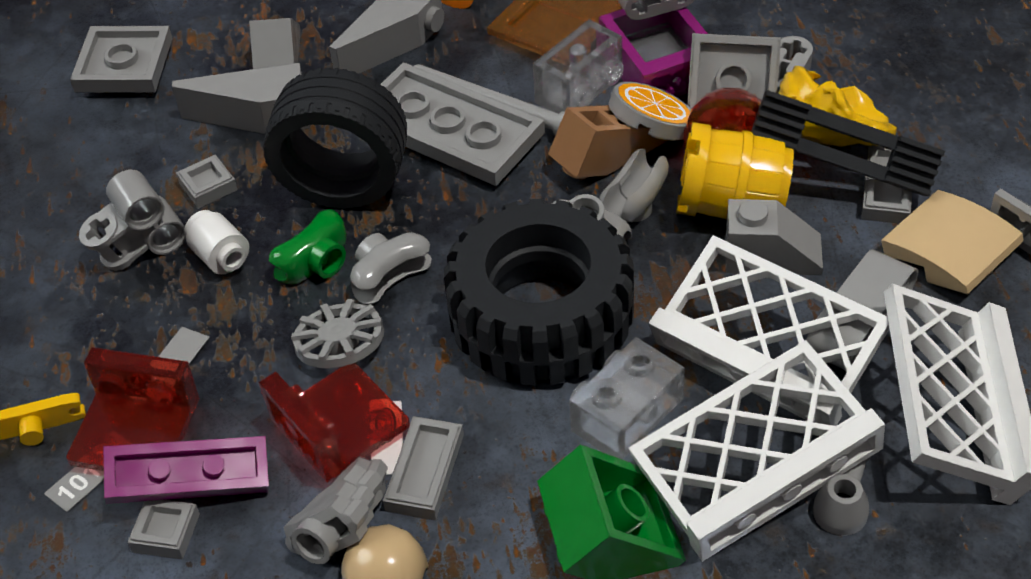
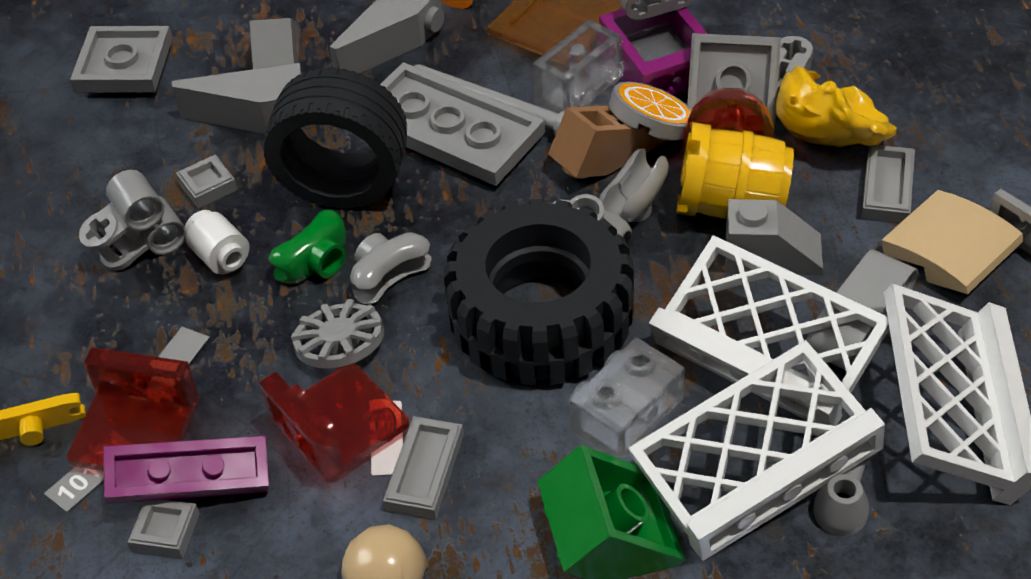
light grey rock [283,457,388,564] -> none
black container [751,90,945,196] -> none

